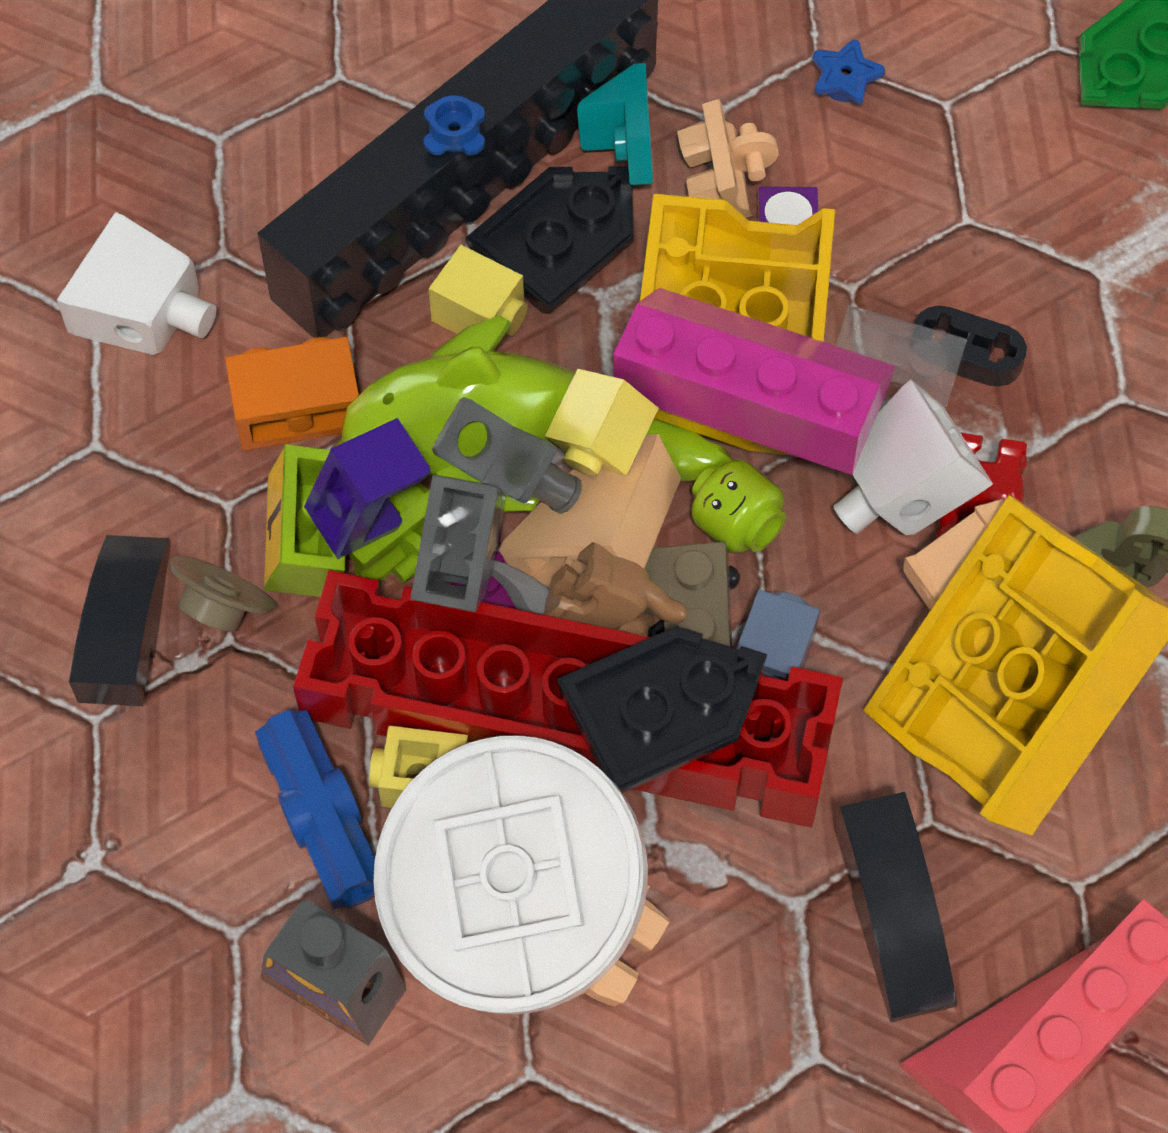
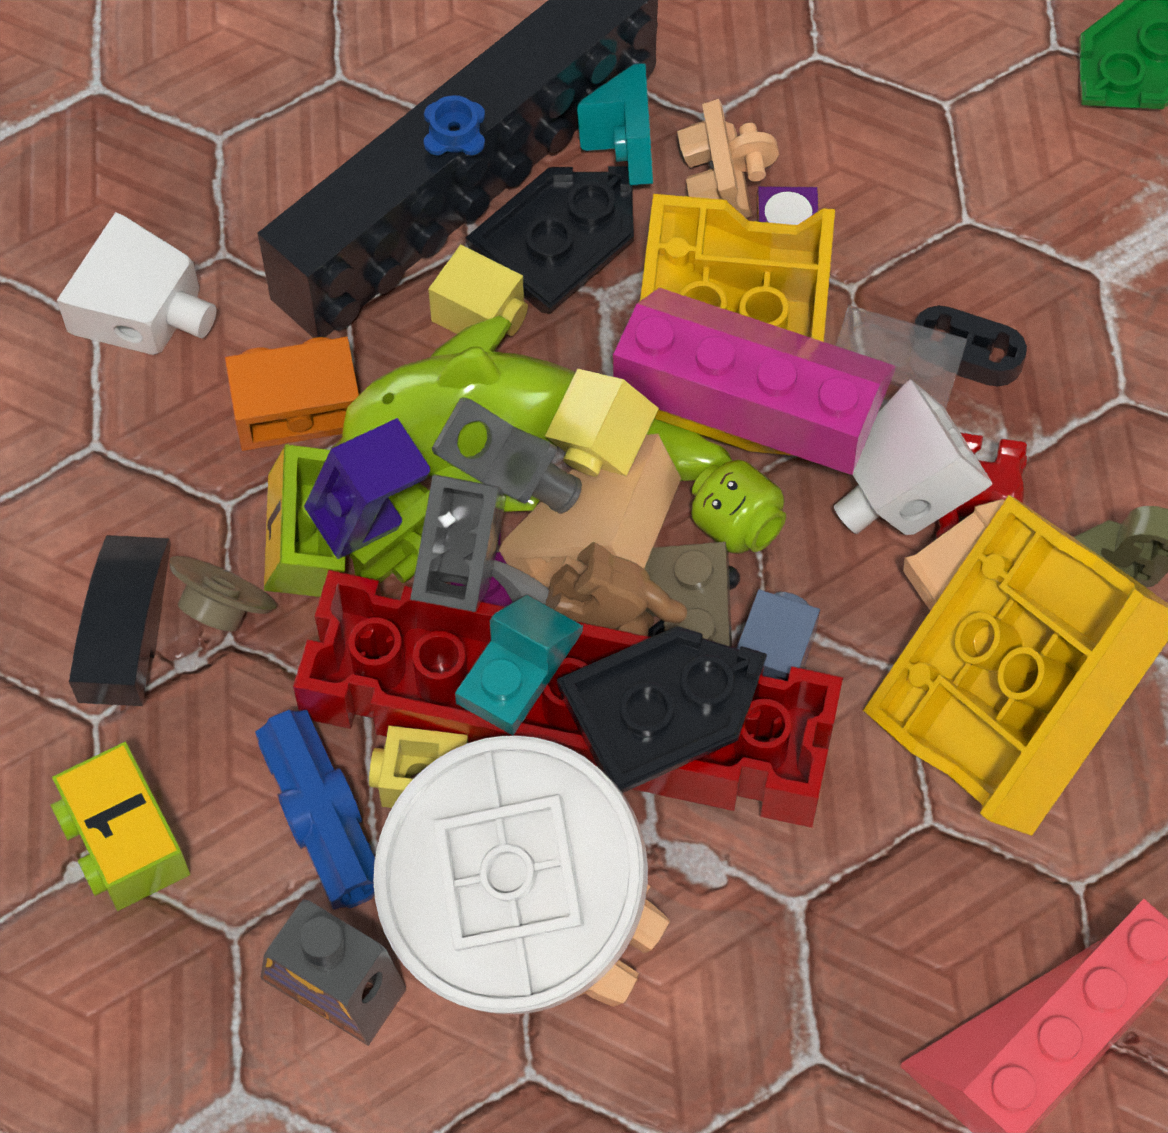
blue plate [812,40,885,104] -> none
black slope [836,792,957,1023] -> none
none -> brick [50,741,190,911]
none -> teal slope [455,595,583,736]

